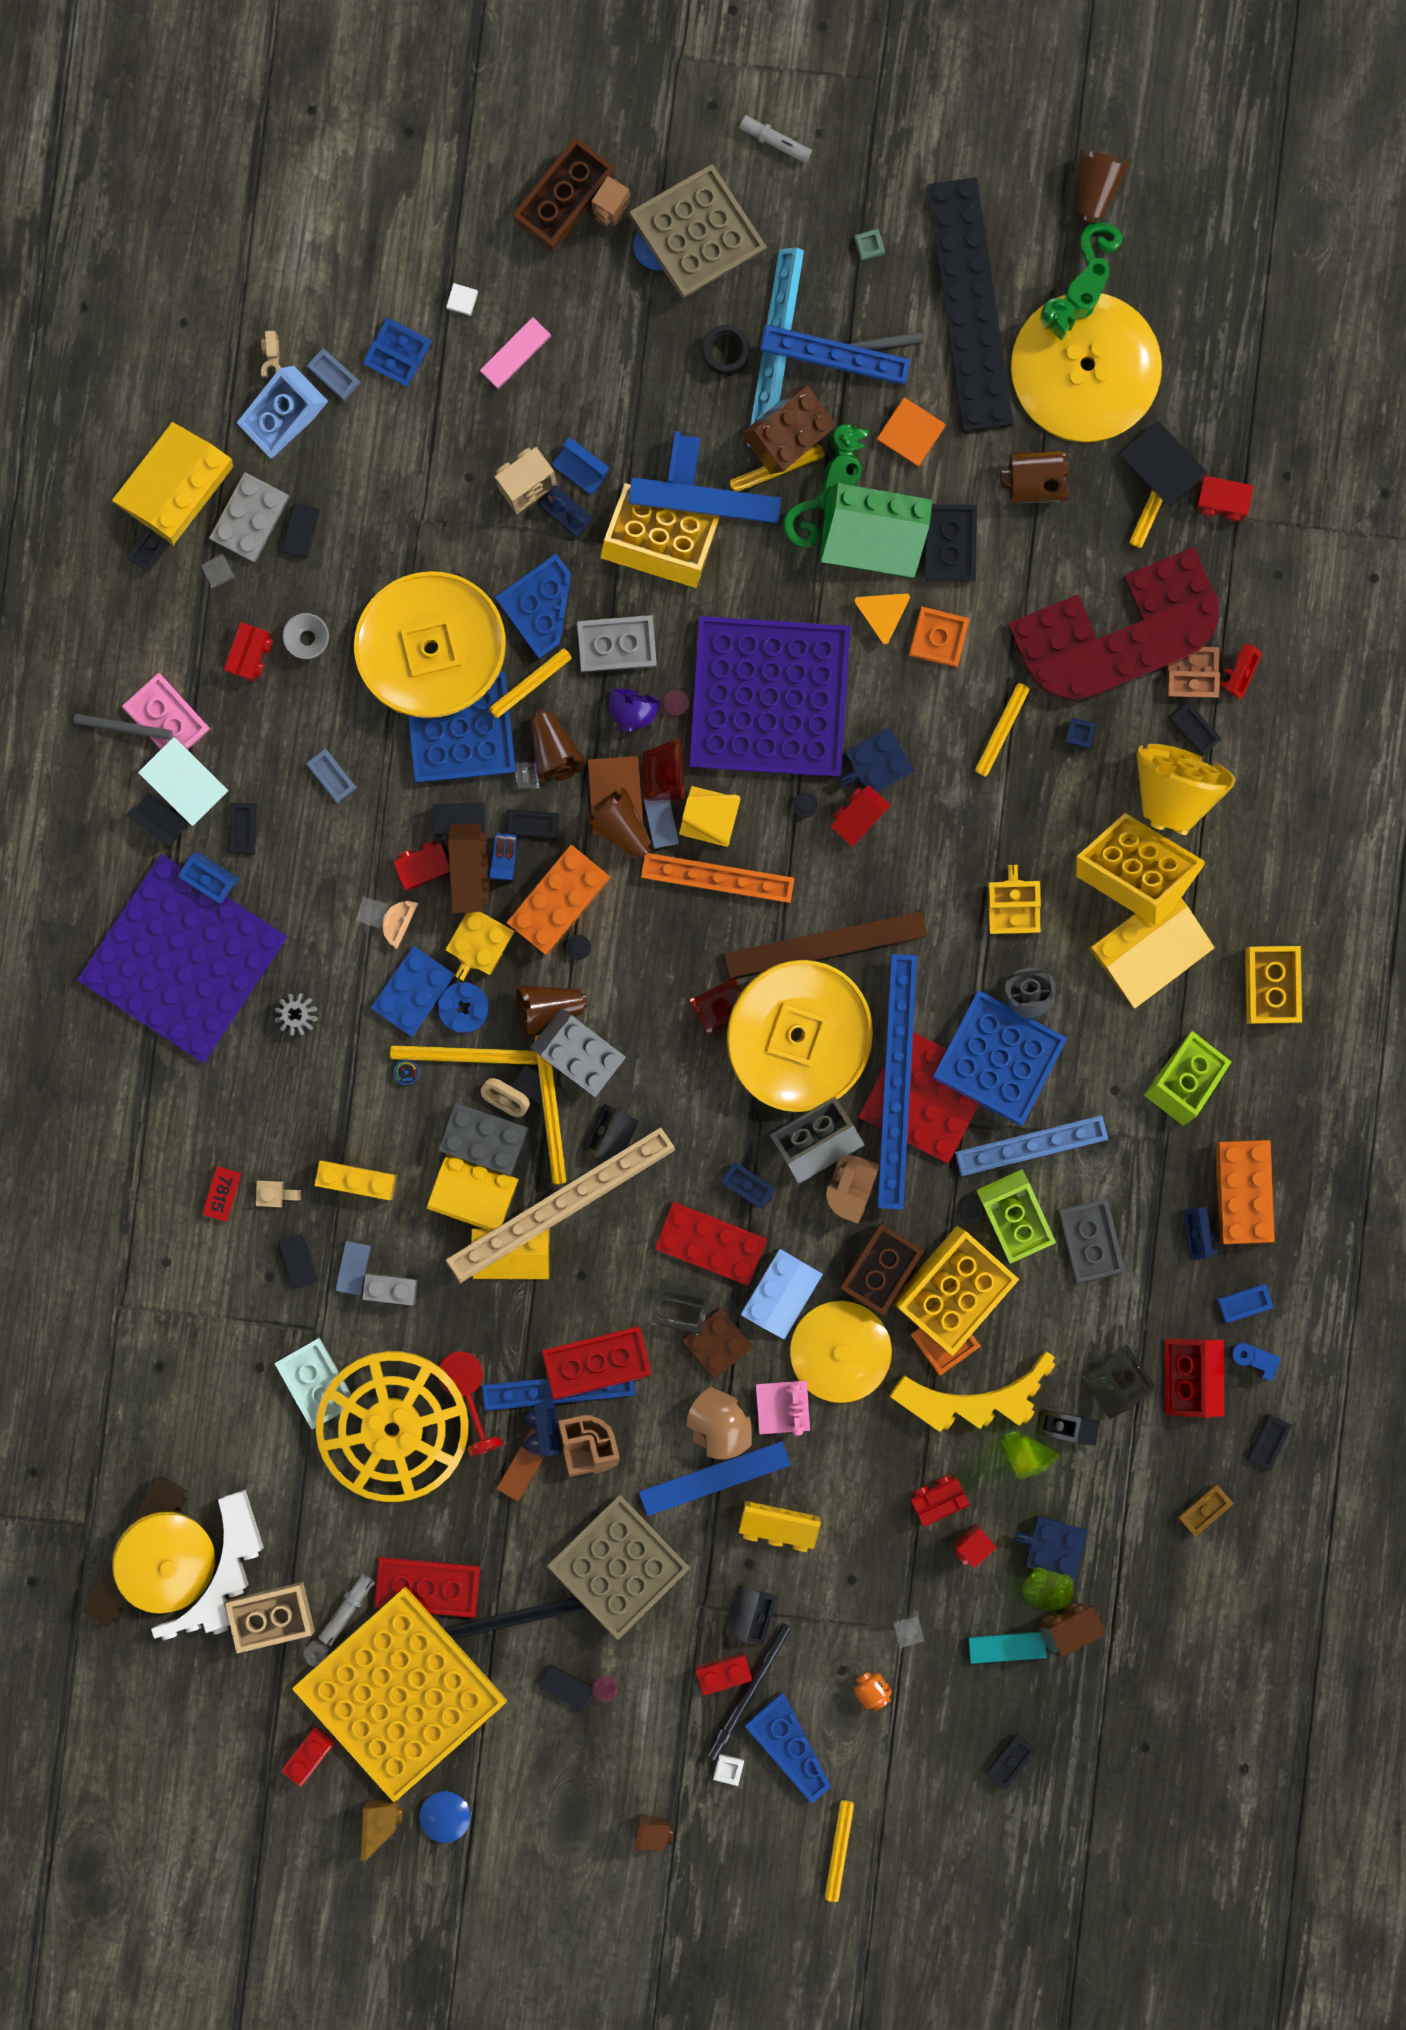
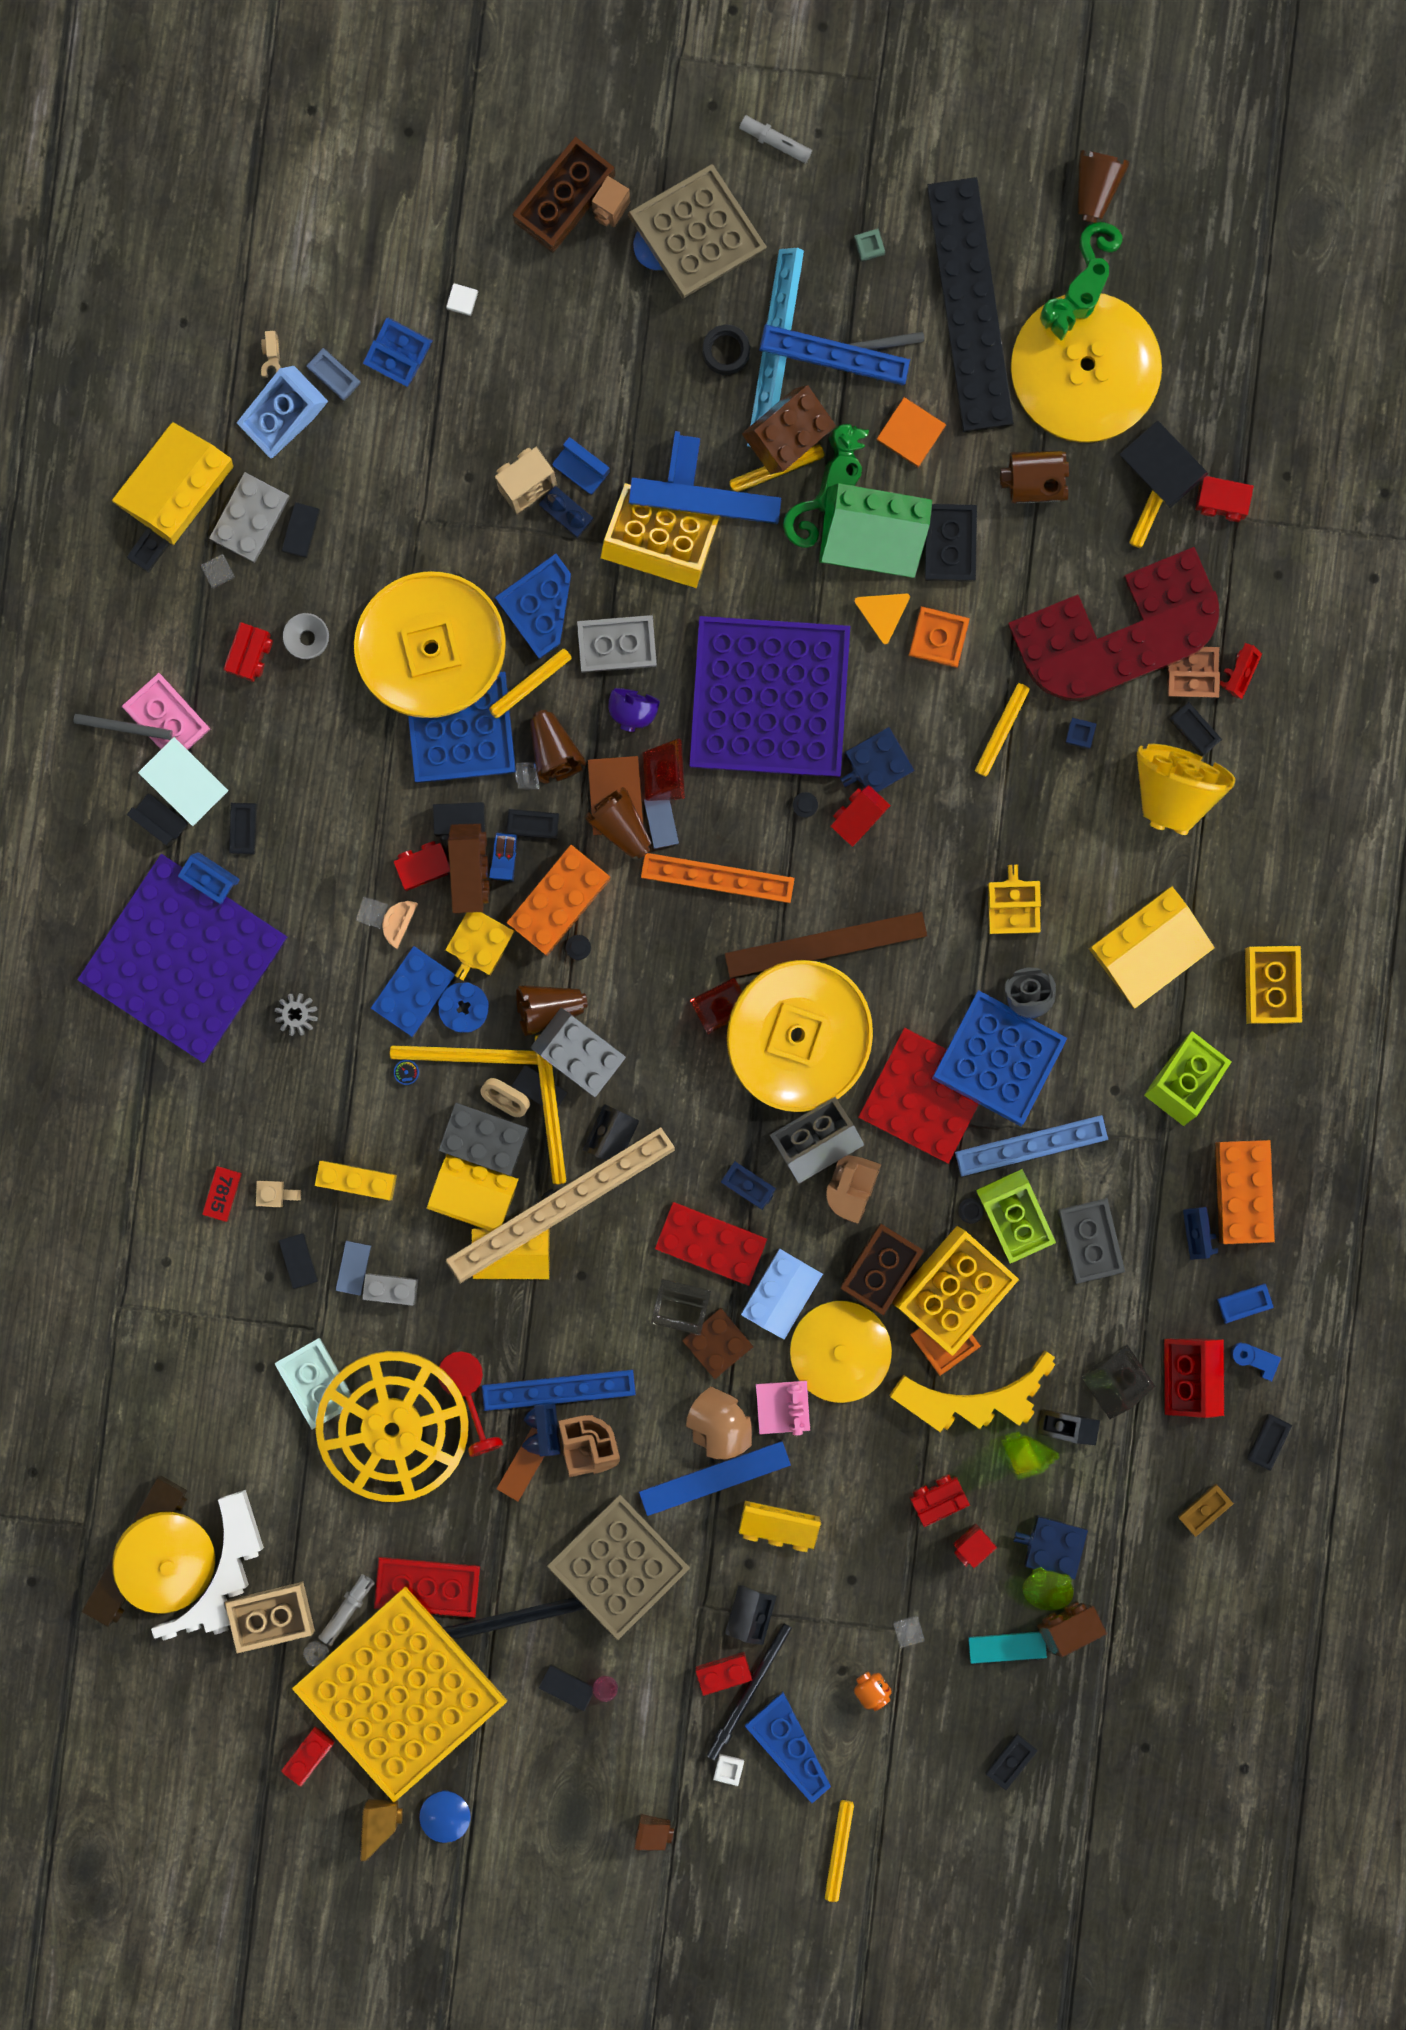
sand blue tile [306,748,357,804] -> none
bright pink tile [480,317,551,389] -> none
red tile [542,1326,652,1400] -> none
clear pink plate [664,690,689,716] -> none
yellow piece [679,786,740,847] -> none
blue plate [877,954,917,1209] -> none
yellow slope [1076,813,1205,926] -> none

